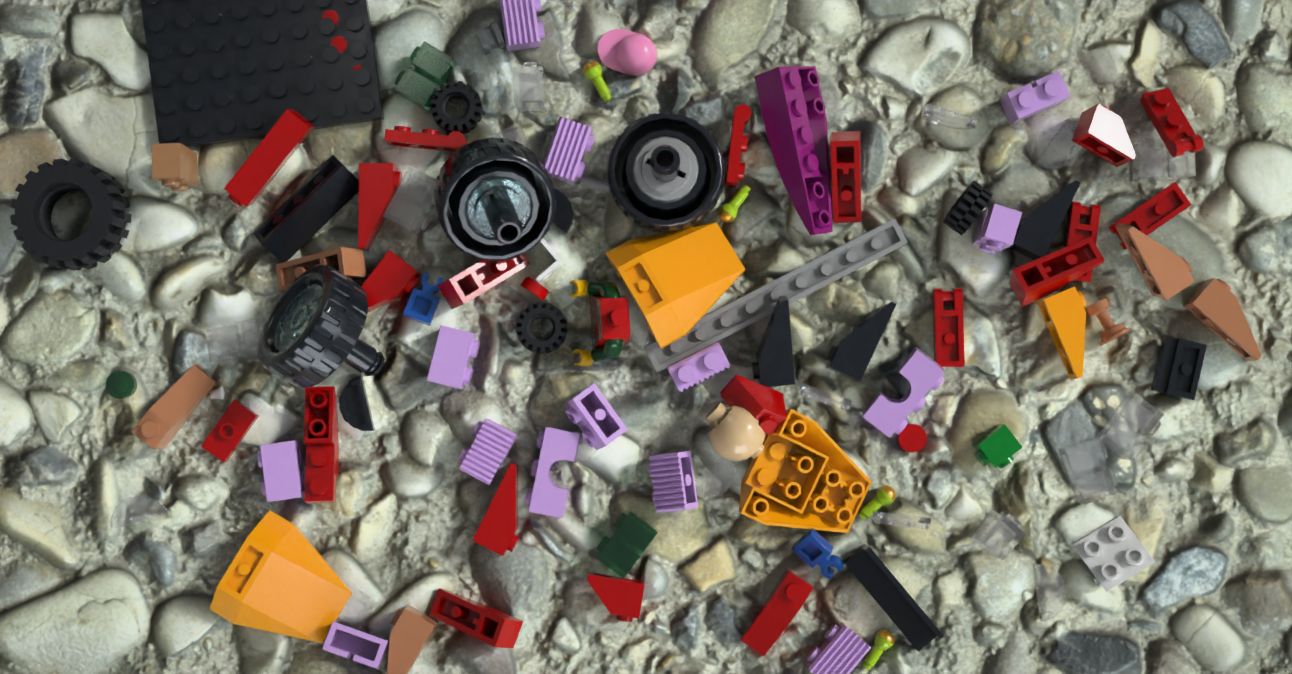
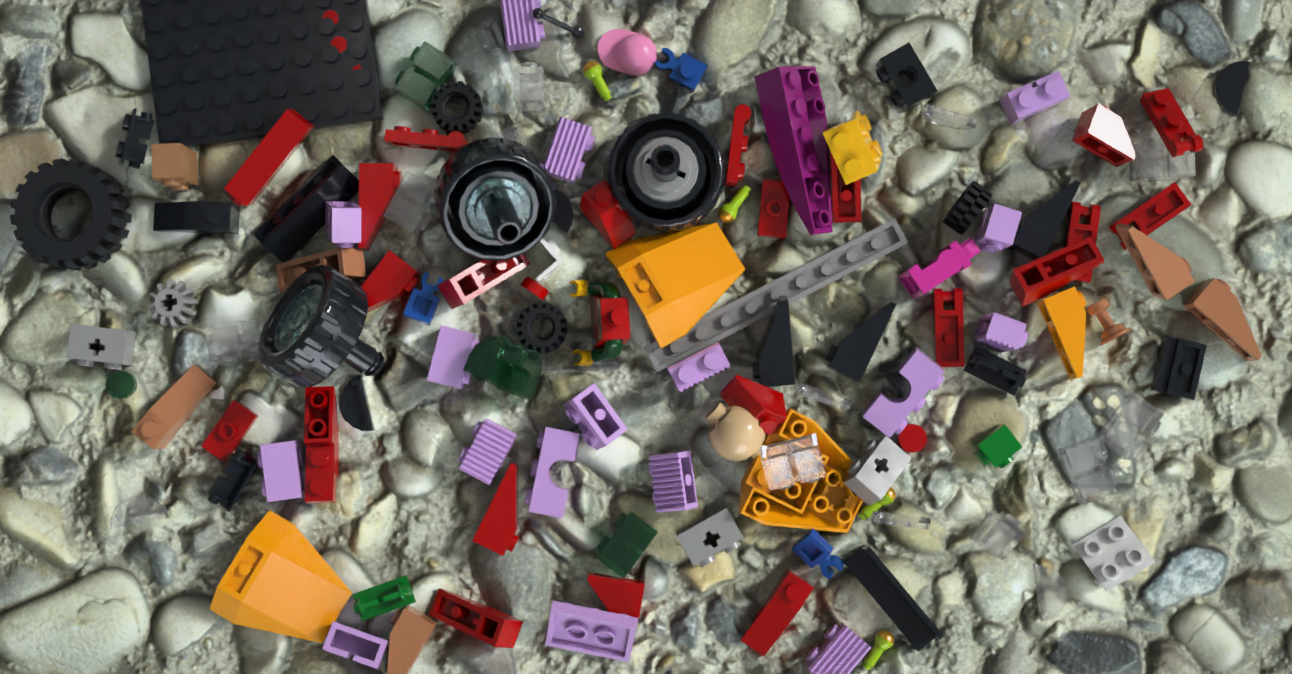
none -> light grey brick [66,324,137,370]
none -> black hinge [115,108,154,169]
none -> light grey gear [147,279,199,328]
none -> black slope [153,201,240,235]
none -> black hinge [207,449,258,512]
none -> lavender piece [325,201,361,248]
none -> green hinge [353,575,416,621]
none -> clear green brick [463,335,543,401]
none -> black hinge [532,8,583,39]
none -> lavender plate [545,601,638,662]
none -> red slope [579,179,636,250]
none -> blue plate [655,48,707,92]
none -> light grey brick [676,506,744,567]
none -> red plate [757,180,789,239]
none -> clear piece [760,433,827,491]
none -> yellow bracket [823,110,883,185]
none -> brick [844,436,911,506]
none -> black brick [876,43,938,113]
none -> dark pink hips [897,238,981,299]
none -> black hinge [963,345,1027,396]
none -> lavender brick [973,312,1028,353]
none -> black tile [1212,61,1250,117]

